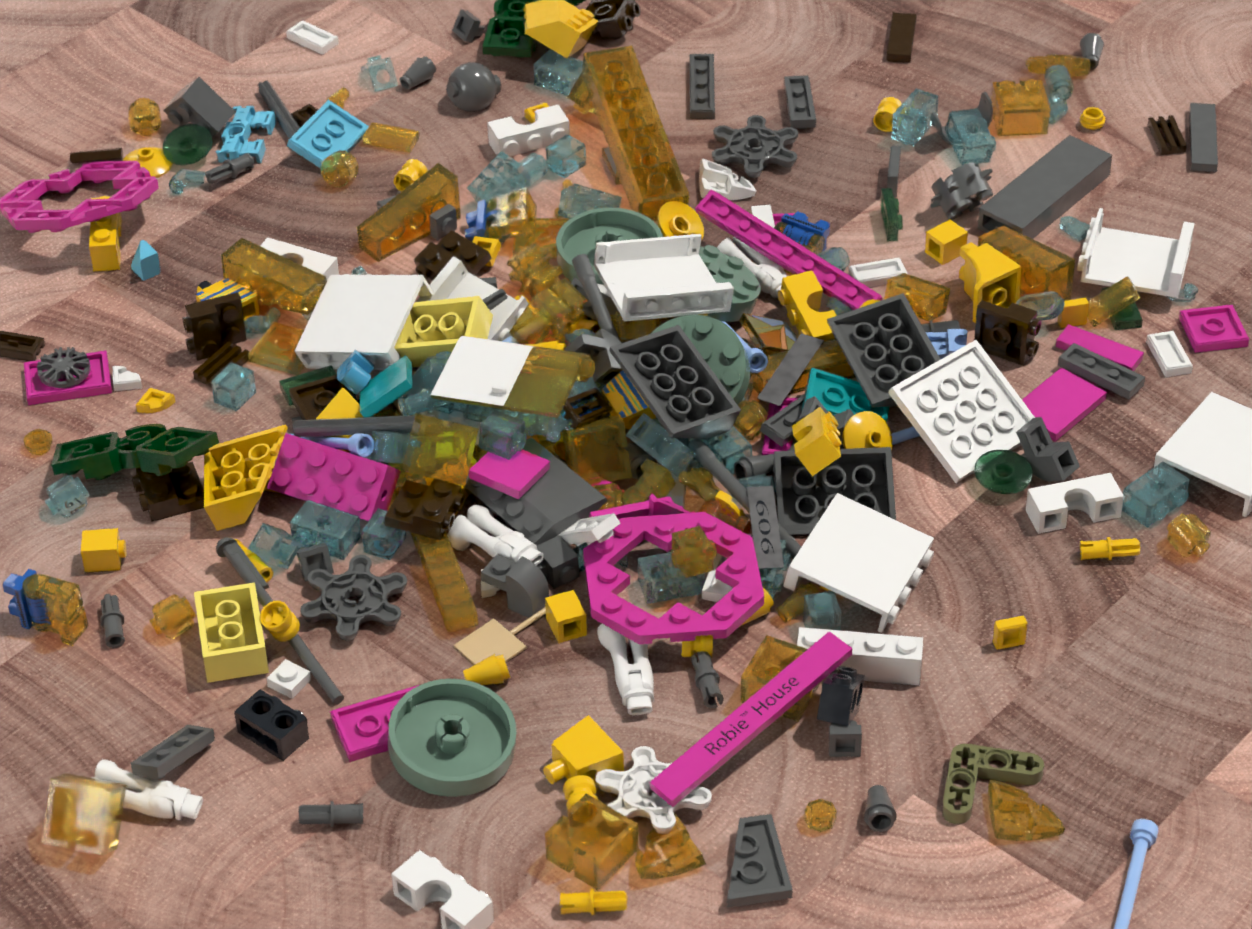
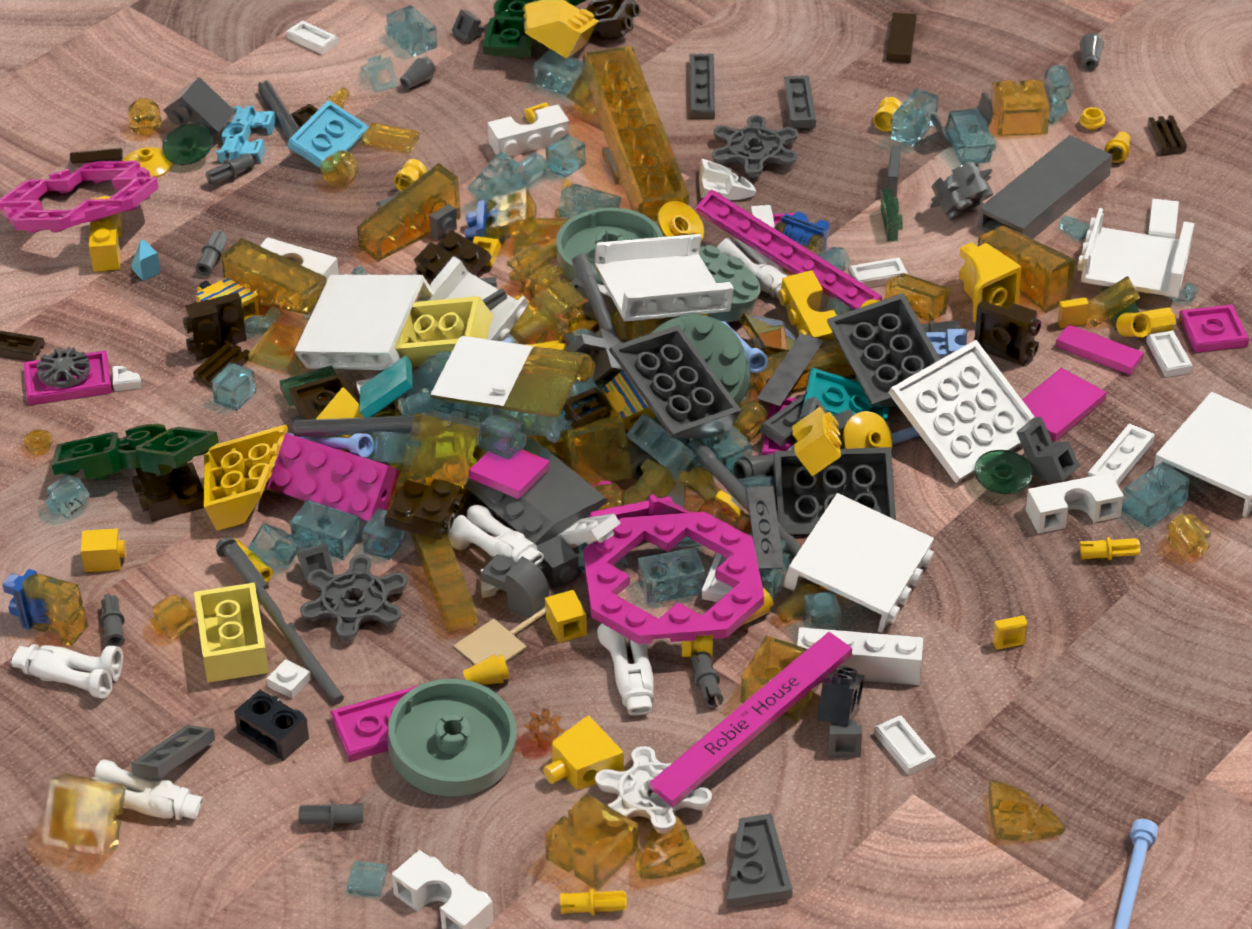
yellow tile [136,388,175,413] -> none
clear light blue arm [169,169,205,194] -> none
yellow wheel [260,601,300,642] -> none
dark azure leg [337,350,374,395] -> none
dark grey brick [446,62,501,112] -> none
yellow wheel [563,775,600,821] -> none
clear yellow brick [671,526,717,578] -> none
clear yellow tile [804,799,837,832] -> none
dark grey cone [864,785,897,832] -> none
yellow brick [925,219,968,265] -> none
olive beam [942,744,1044,824] -> none
clear light blue tile [1015,291,1065,321] -> none
clear yellow hinge [1025,54,1090,77] -> none
dark grey plate [1058,343,1145,400] -> none
dark grey tile [1189,103,1218,172] -> none
none -> white piece [11,644,123,698]
none -> dark grey axle [195,231,227,276]
none -> clear light blue tile [347,861,387,897]
none -> clear light blue brick [385,5,438,57]
none -> clear orange gear [523,708,565,749]
none -> white tile [874,715,936,776]
none -> white plate [1088,423,1155,485]
none -> yellow cone [1104,131,1131,163]
none -> yellow piece [1116,307,1176,337]
none -> white tile [1148,199,1179,239]

